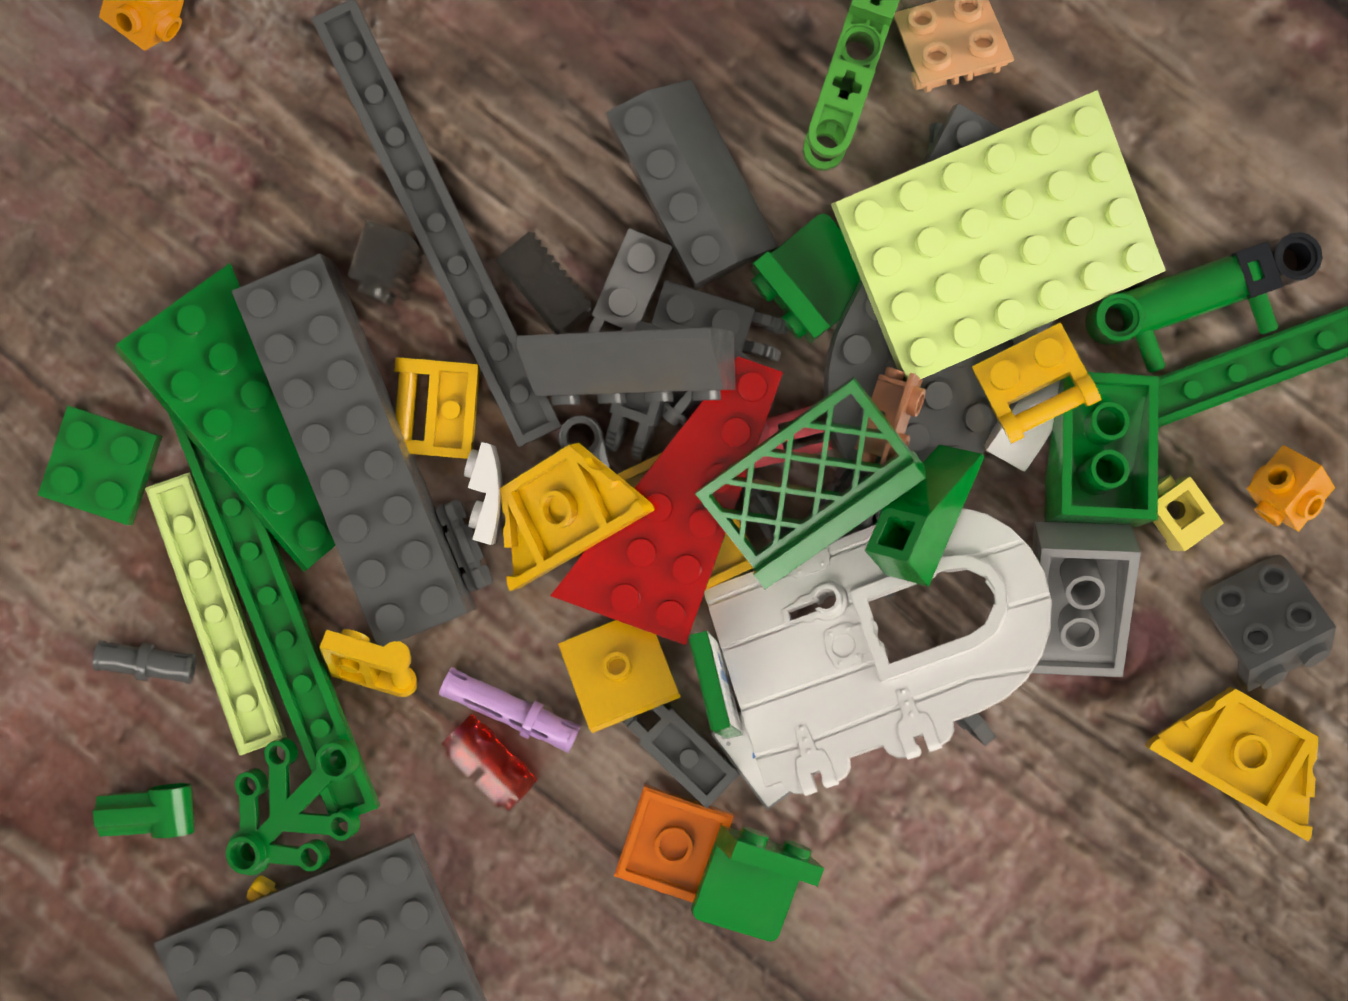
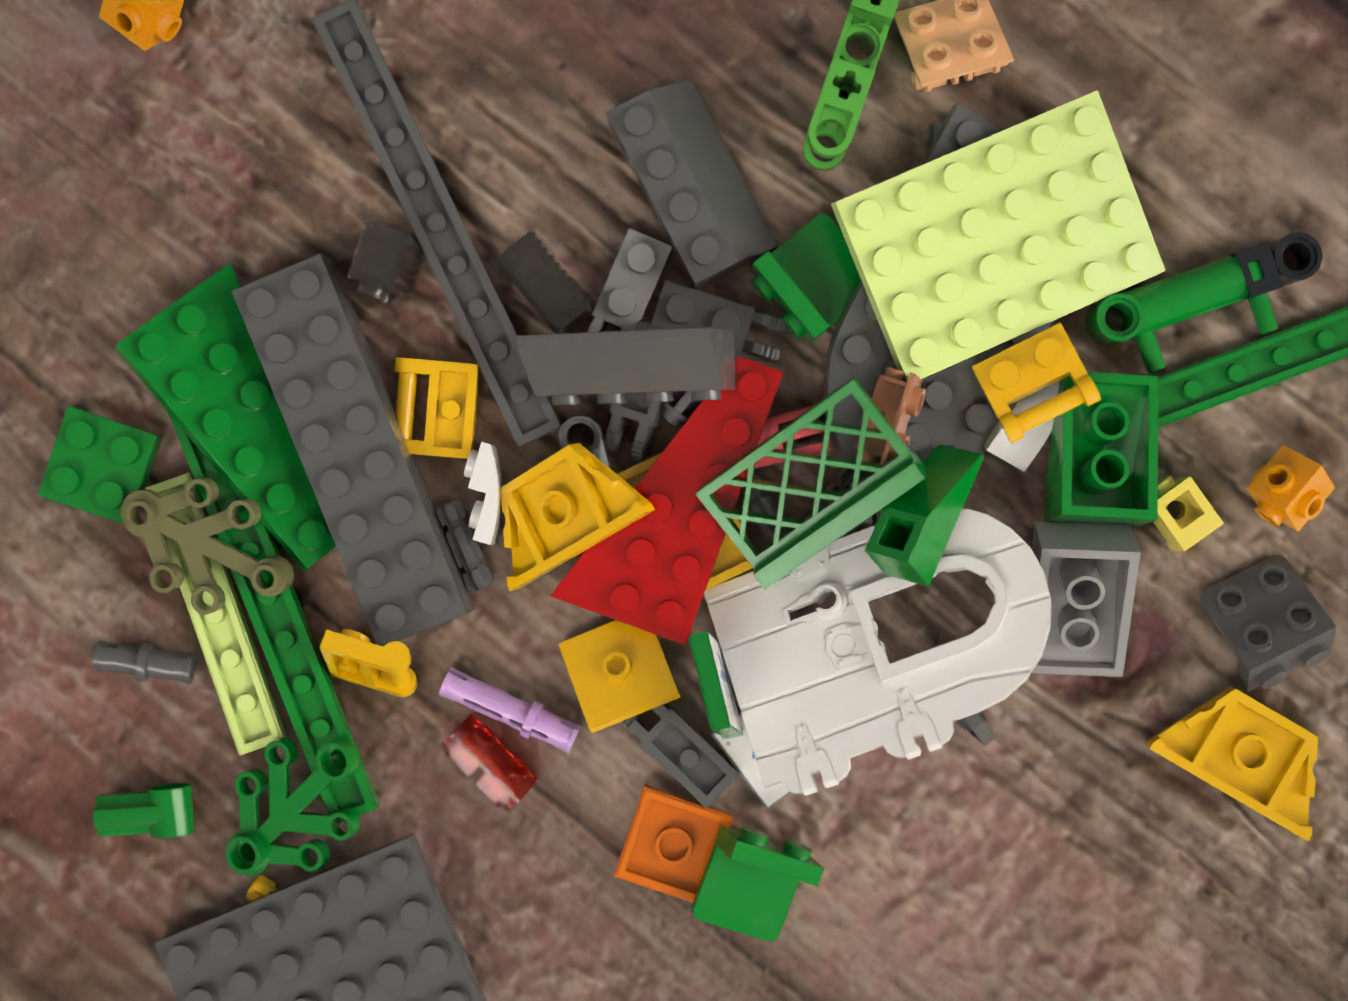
none -> olive plant [121,477,294,615]

